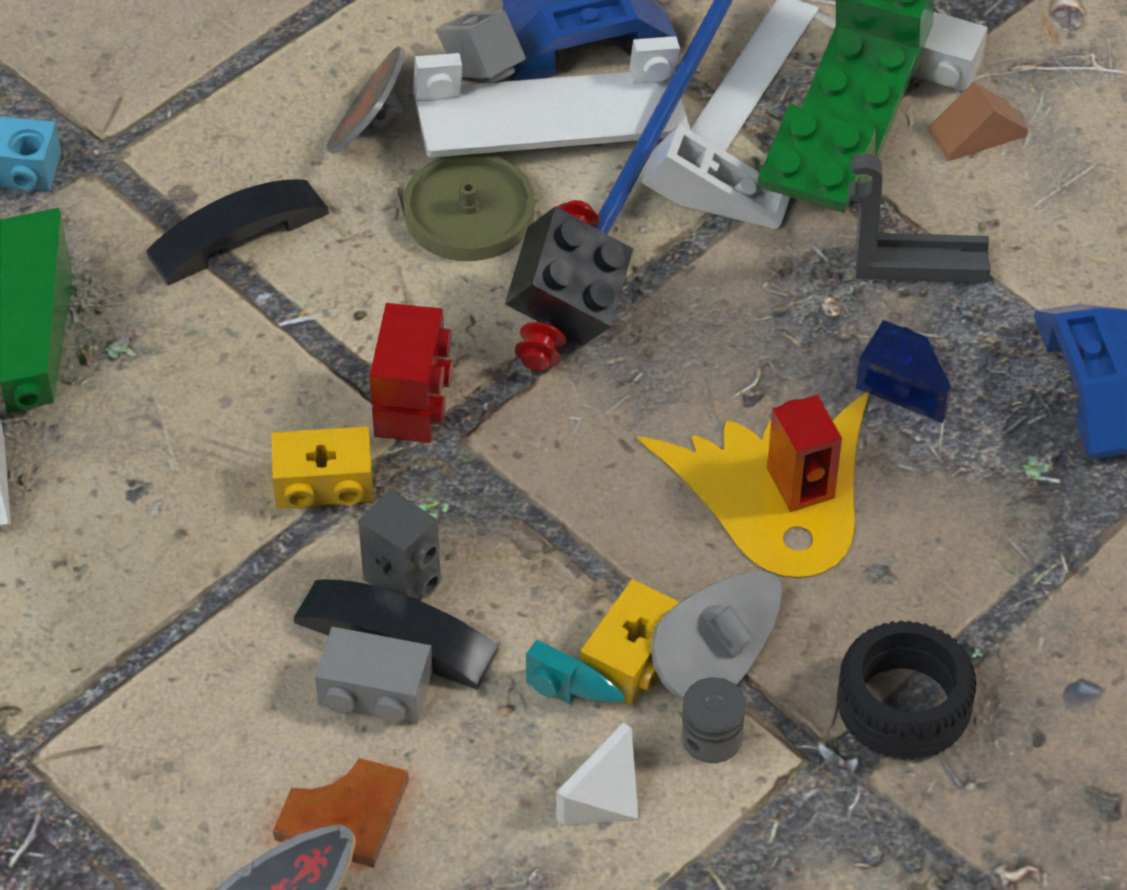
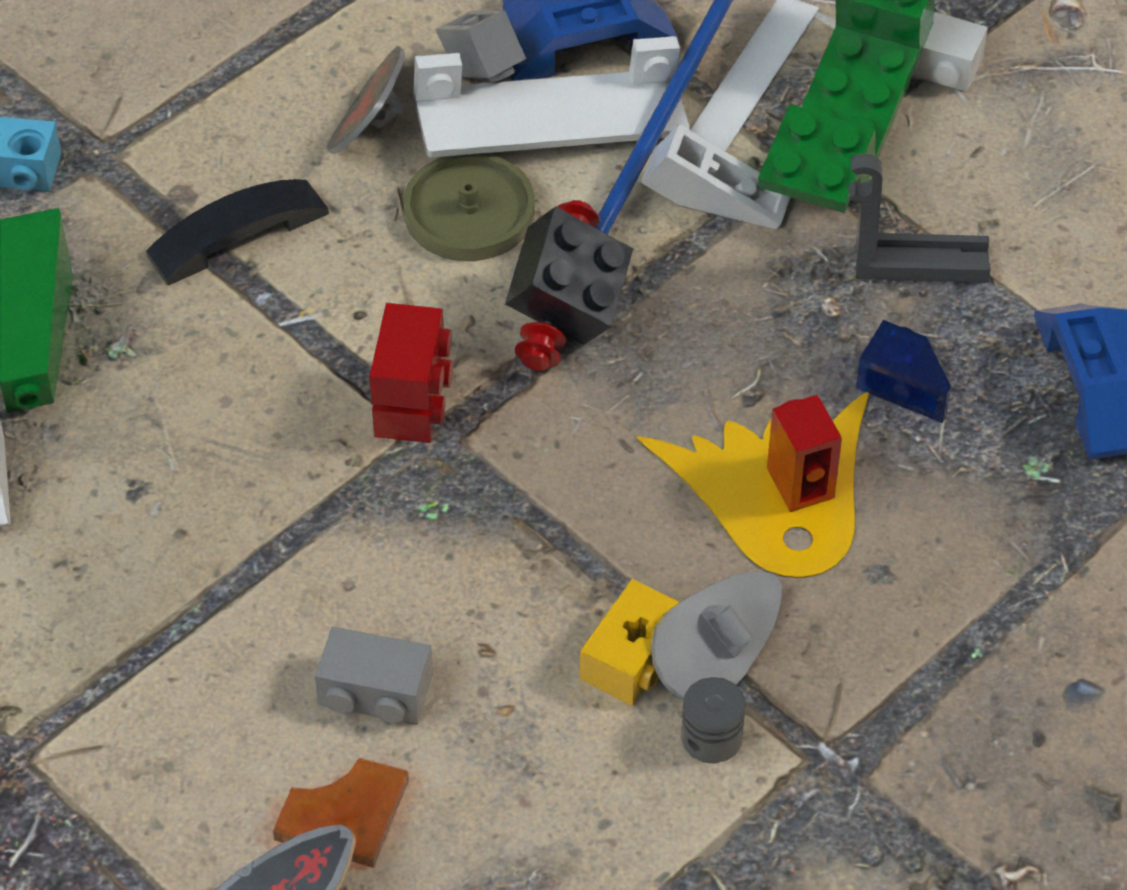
yellow brick [271,426,374,509] -> none
black slope [293,579,498,690] -> none
dark grey brick [358,489,441,600] -> none
teal plate [526,639,625,704] -> none
white slope [556,723,639,825] -> none
black tyre [837,620,977,760] -> none
nougat slope [928,82,1028,161] -> none

